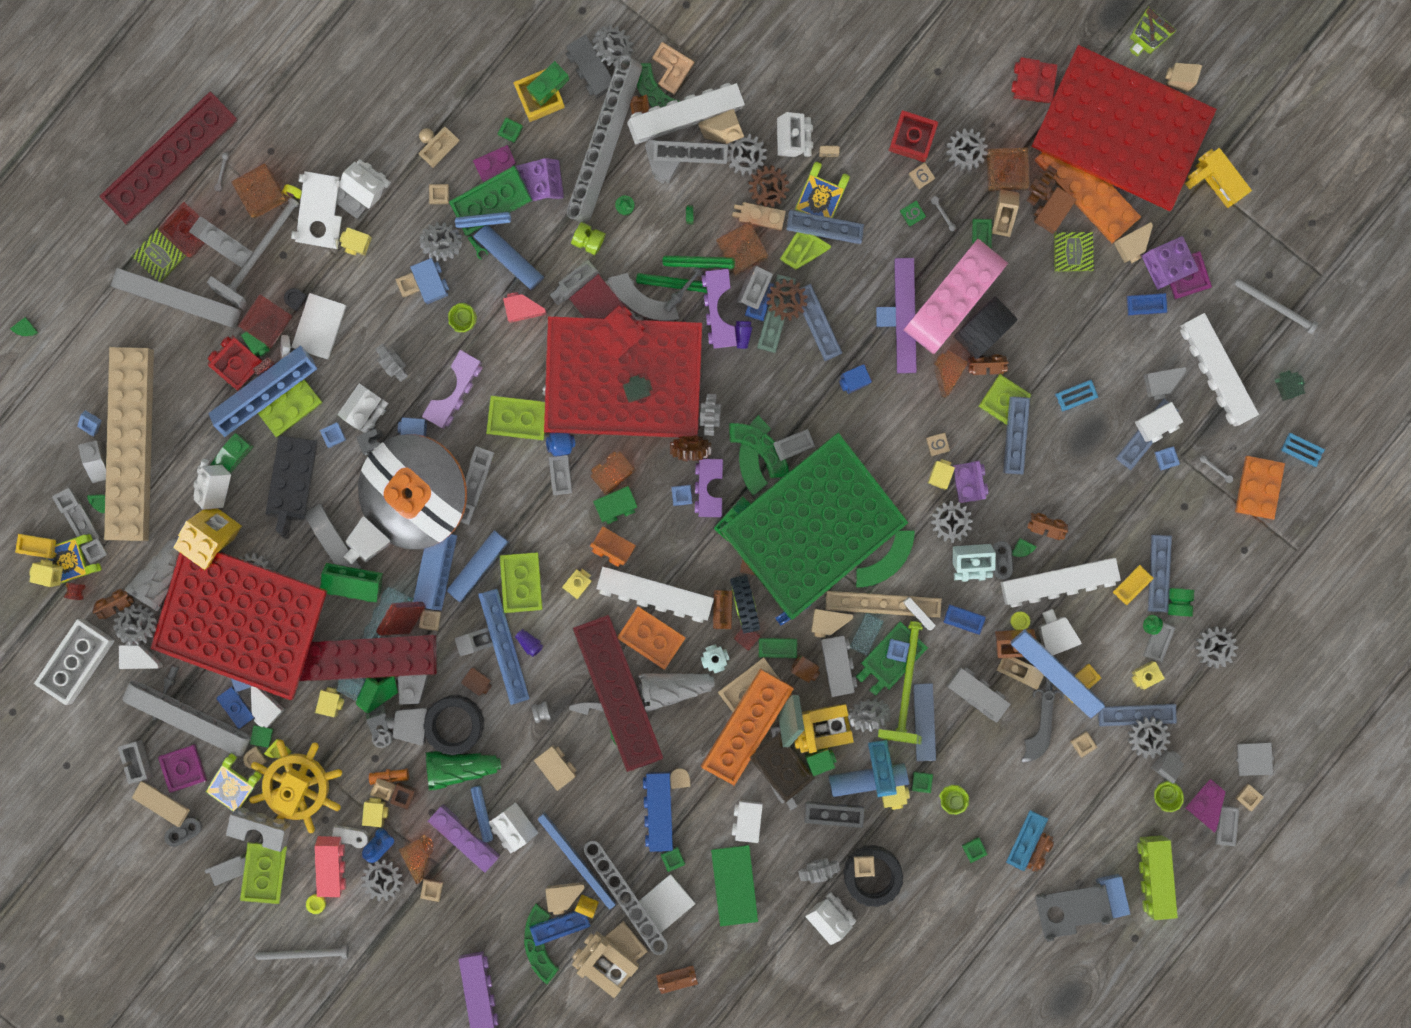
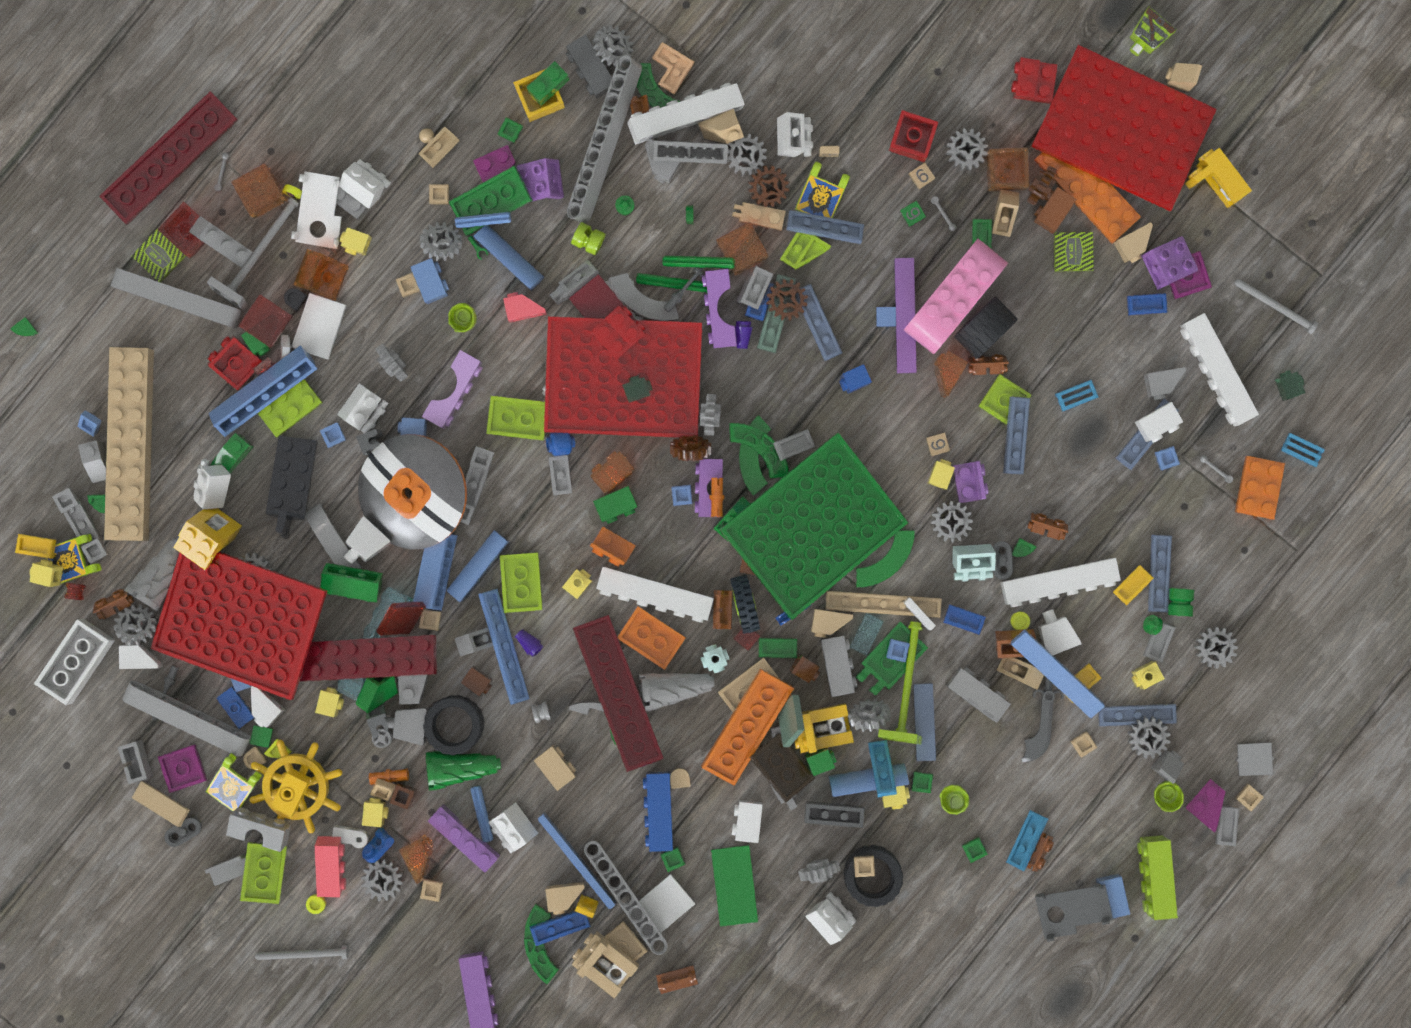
none -> clear orange slope [293,249,349,301]
none -> orange pin [709,478,725,517]

